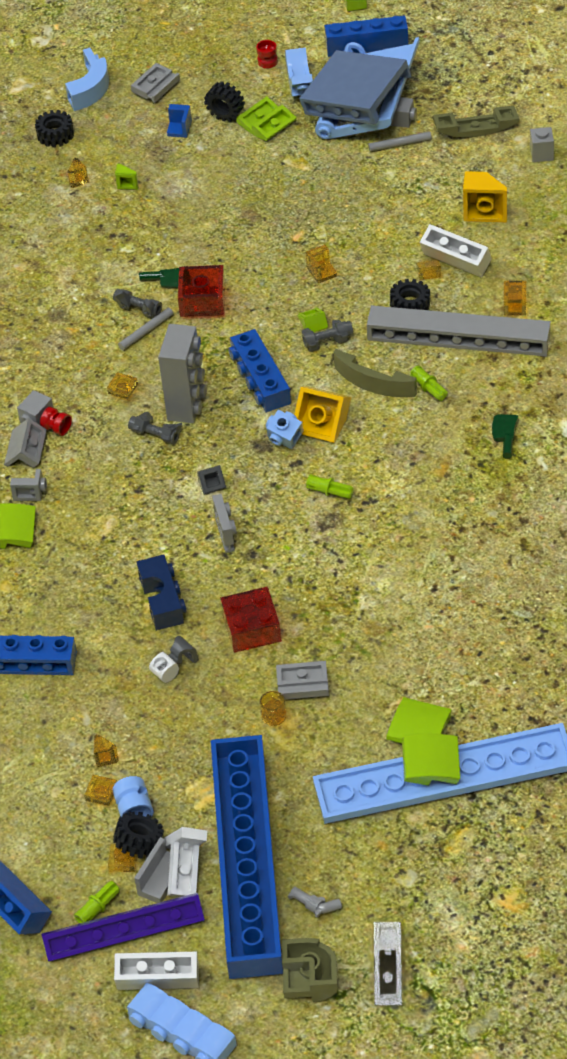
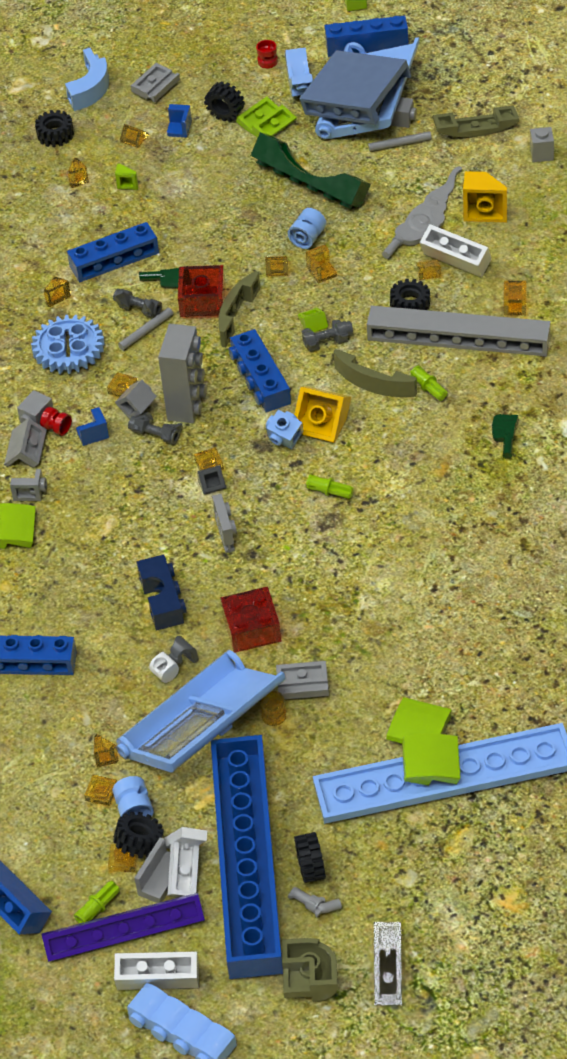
none -> light blue gear [31,315,105,374]
none -> clear yellow slope [44,276,71,307]
none -> blue brick [67,222,159,283]
none -> blue panel [76,407,109,446]
none -> light grey brick [115,380,157,419]
none -> light blue piece [116,650,285,772]
none -> clear yellow slope [120,124,149,148]
none -> clear yellow plate [194,447,224,471]
none -> olive slope [218,271,261,348]
none -> dark green arch [250,132,371,209]
none -> clear yellow slope [265,256,288,276]
none -> light blue wheel [288,208,327,249]
none -> black tyre [294,832,326,883]
none -> light grey piece [382,166,462,259]

